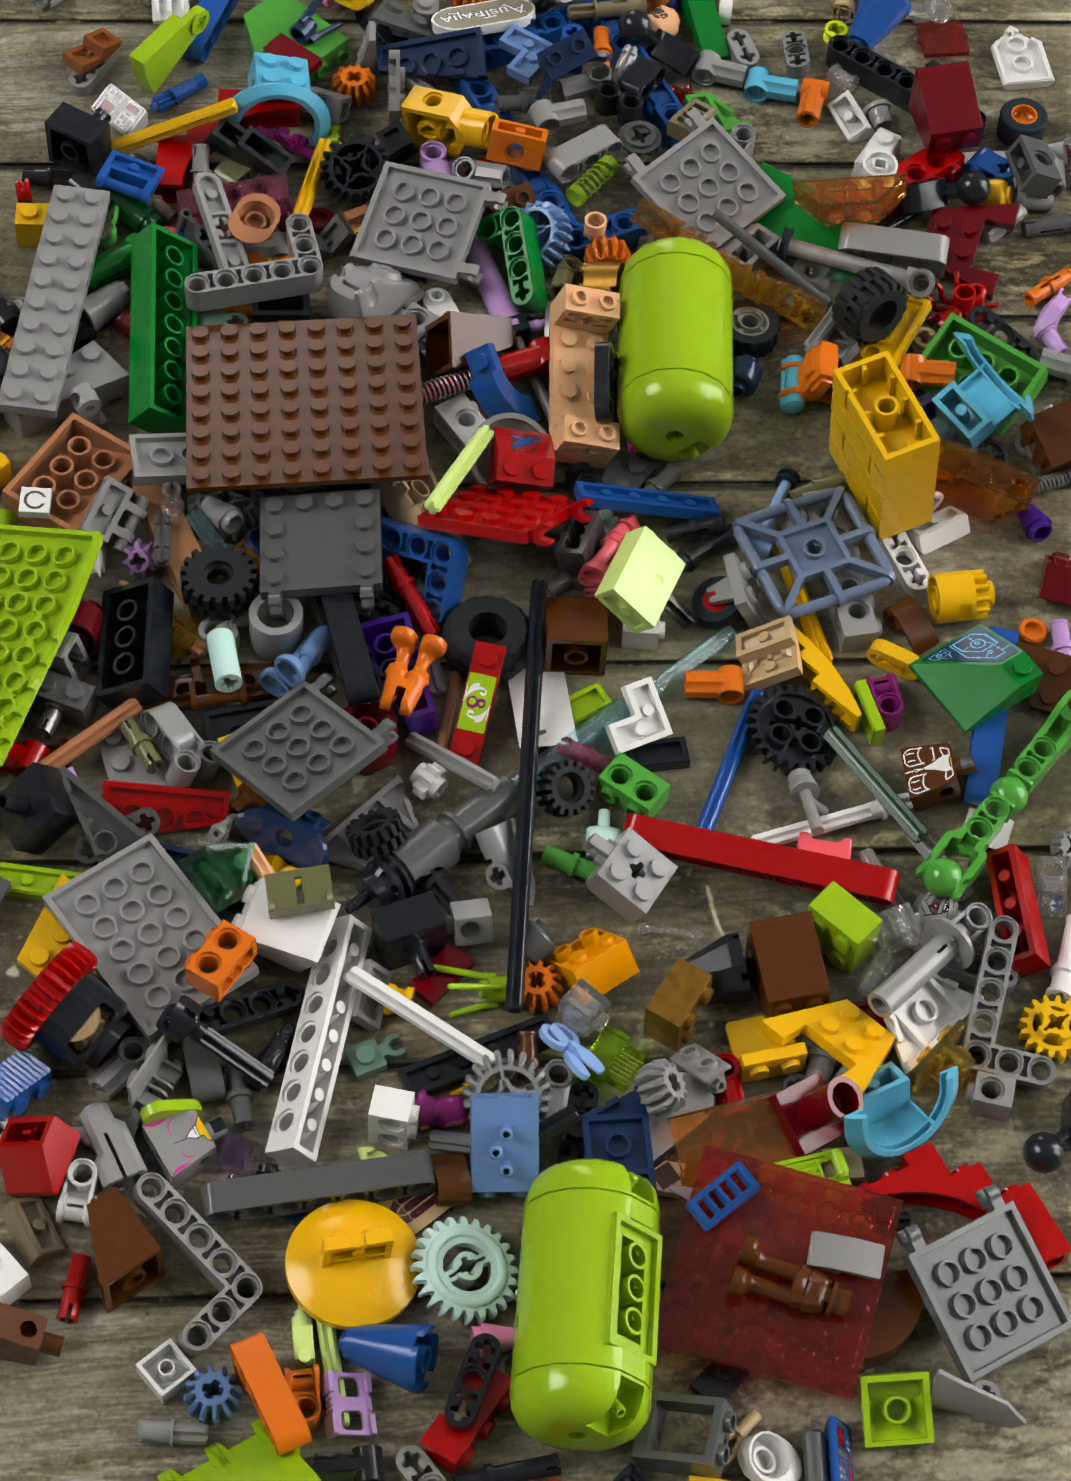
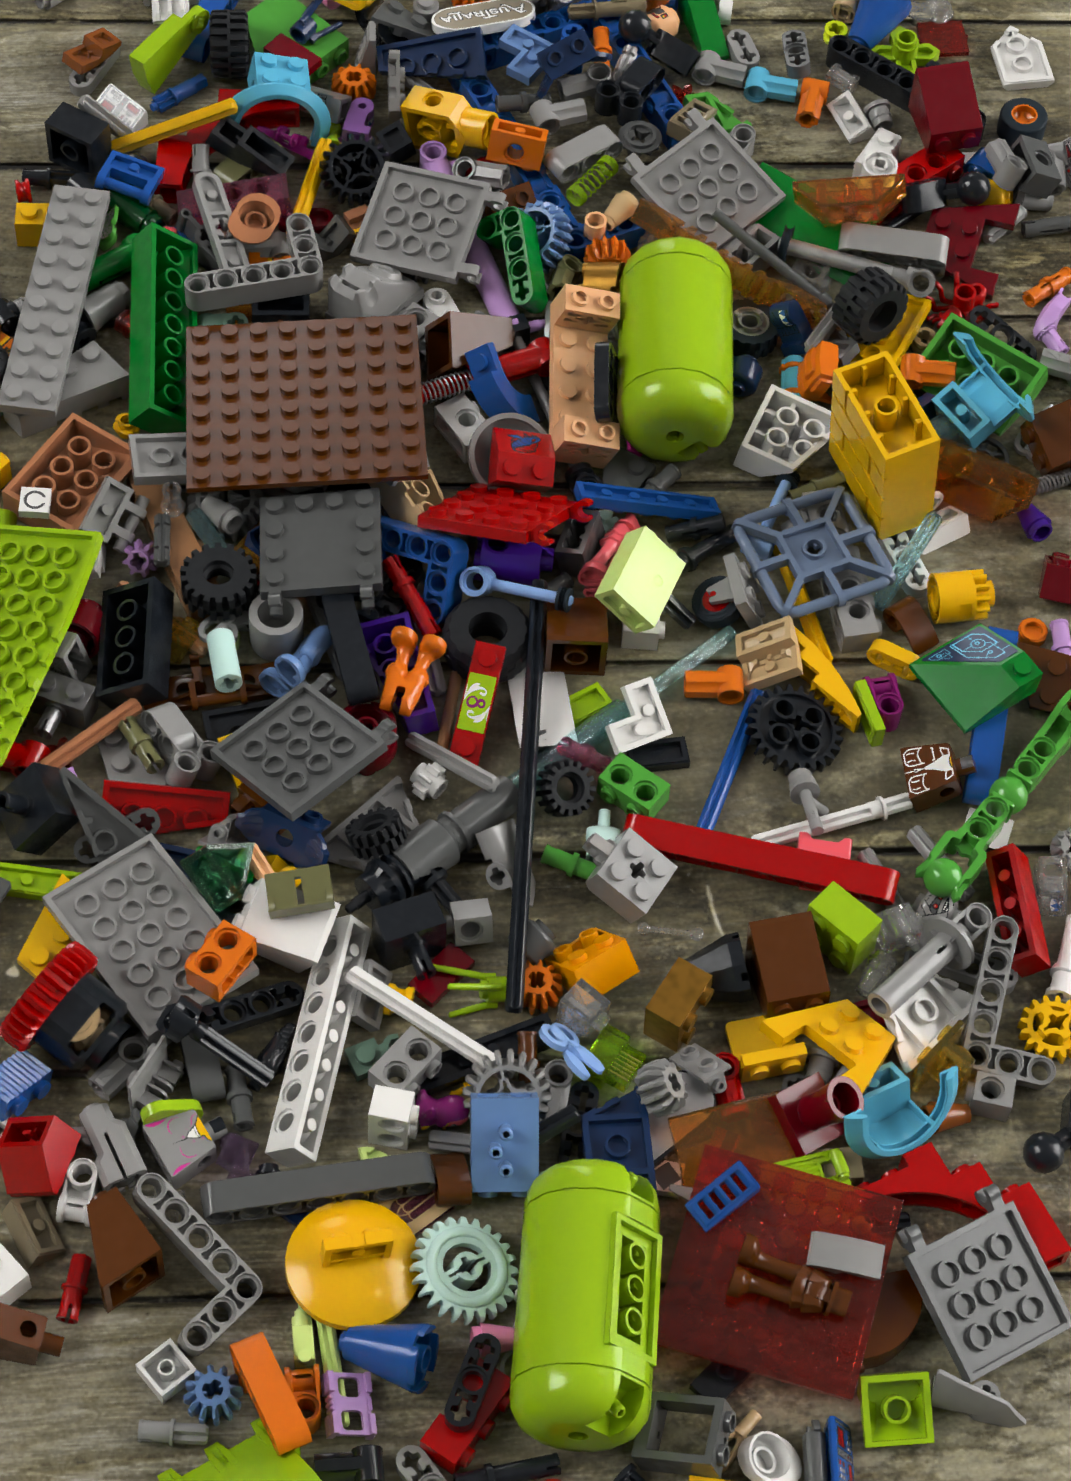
light grey leg [69,383,109,430] -> none
yellowish green axle [424,425,494,515] -> none
axle [823,726,929,843] -> none
none -> light grey axle [77,94,142,151]
none -> yellow plate [113,413,140,439]
none -> black tyre [209,9,249,79]
none -> medium lavender leg [342,97,374,142]
none -> light grey brick [368,1025,442,1096]
none -> light blue piece [459,566,574,612]
none -> dark purple cylinder [473,533,555,586]
none -> tan cone [604,190,639,231]
none -> white wedge [733,384,832,477]
none -> dark blue leg [769,300,813,357]
none -> lime plant [871,26,940,74]
none -> clear light blue axle [874,511,943,611]
none -> dark orange cone [921,1101,972,1134]
none -> light grey piece [984,138,1028,191]

